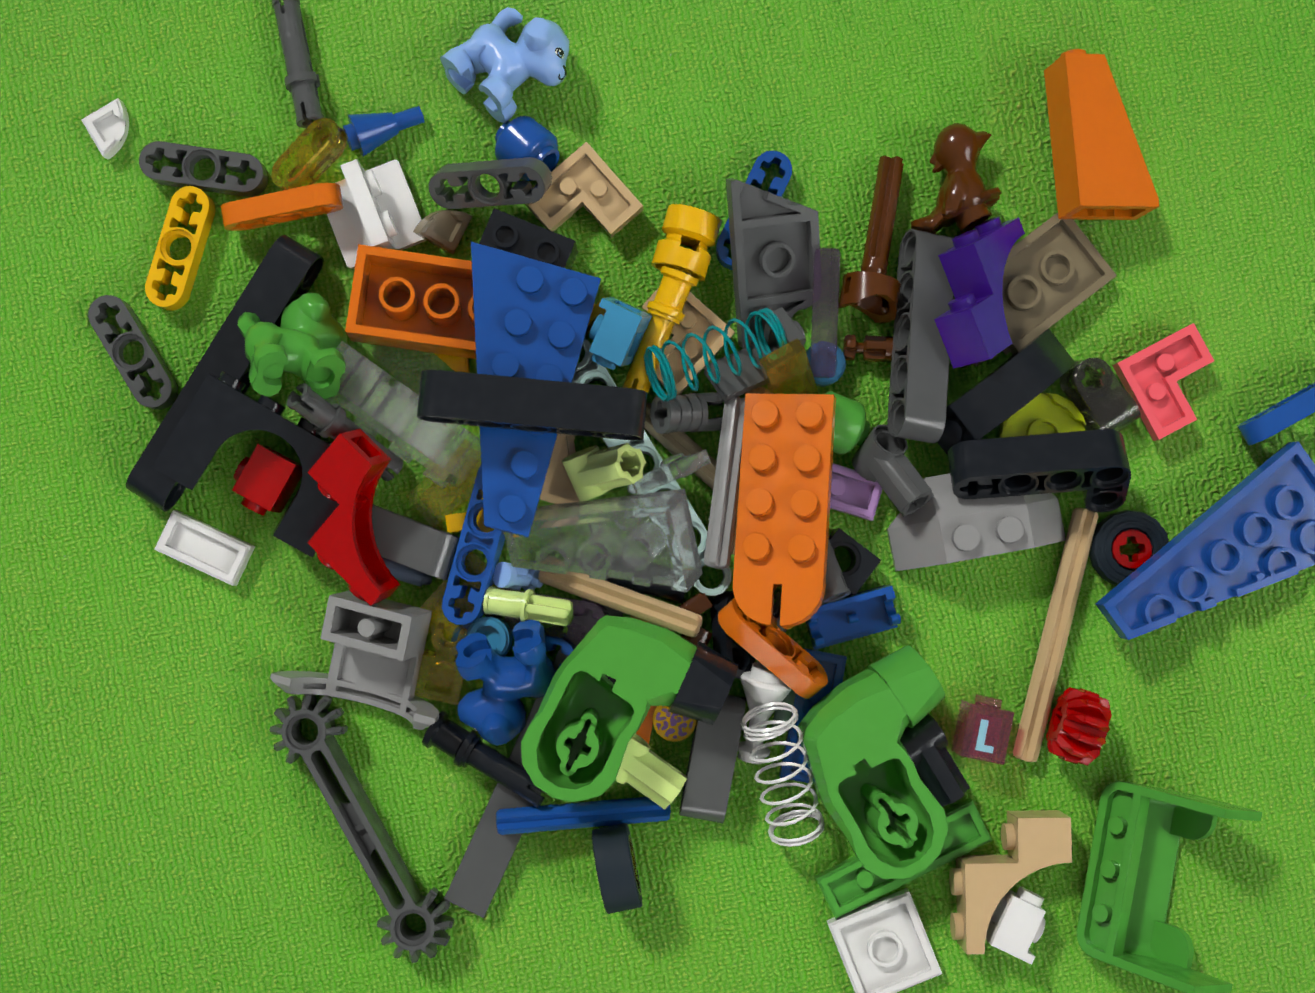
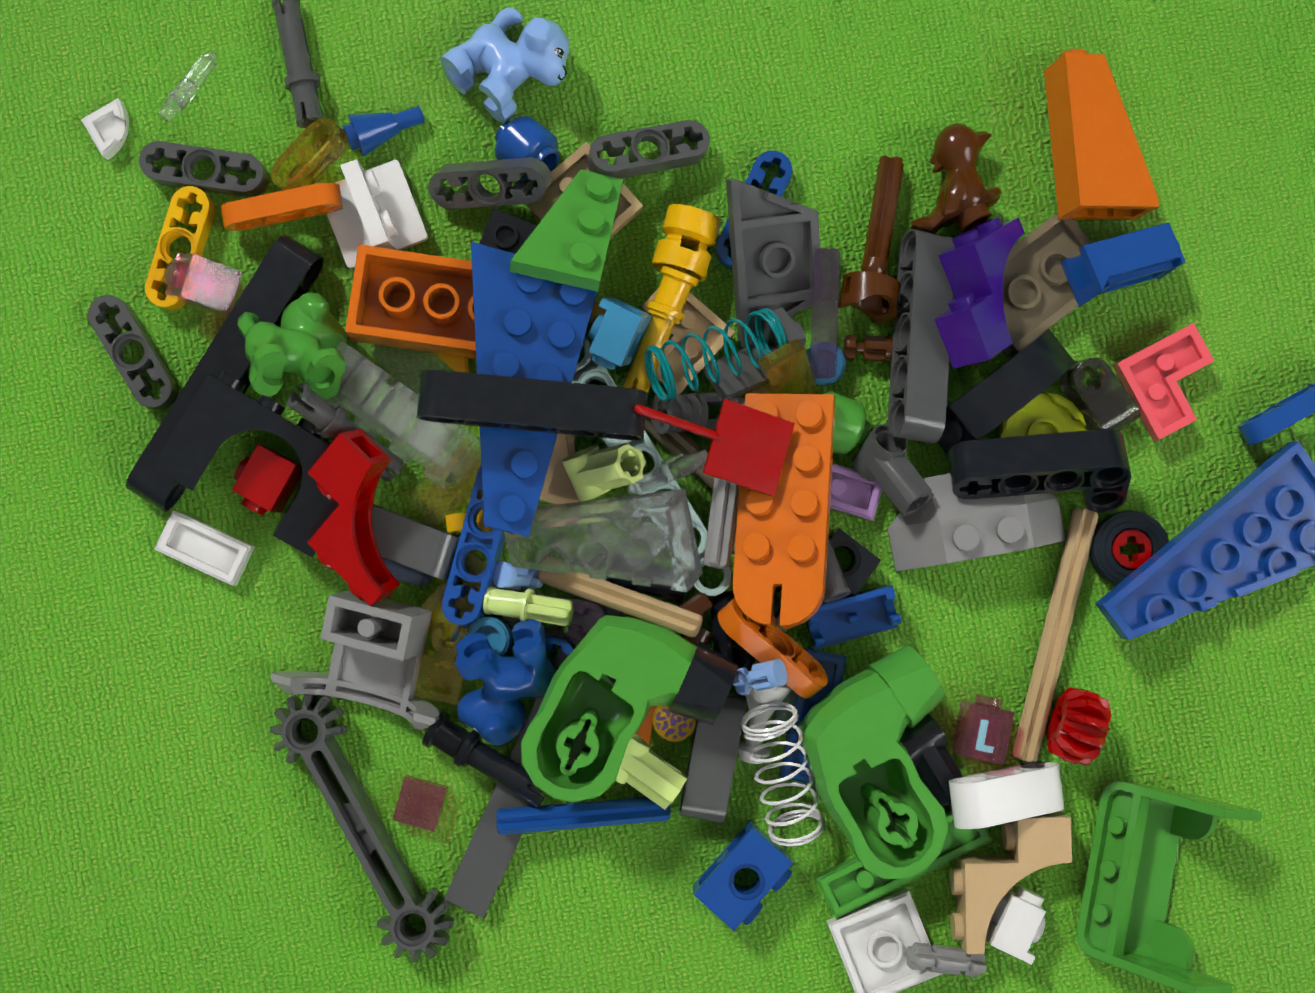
dark tan tile [413,209,473,254] -> none
black wheel [592,823,642,914] -> none
none -> clear piece [158,51,217,122]
none -> clear pink brick [164,253,242,313]
none -> clear pink tile [392,775,449,832]
none -> bright green wing [509,169,623,292]
none -> dark grey beam [587,120,710,178]
none -> red piece [634,399,795,497]
none -> blue brick [693,820,793,931]
none -> light blue piece [732,659,788,695]
none -> light grey axle [905,942,987,977]
none -> white beam [949,762,1064,829]
none -> blue window [1061,223,1186,307]

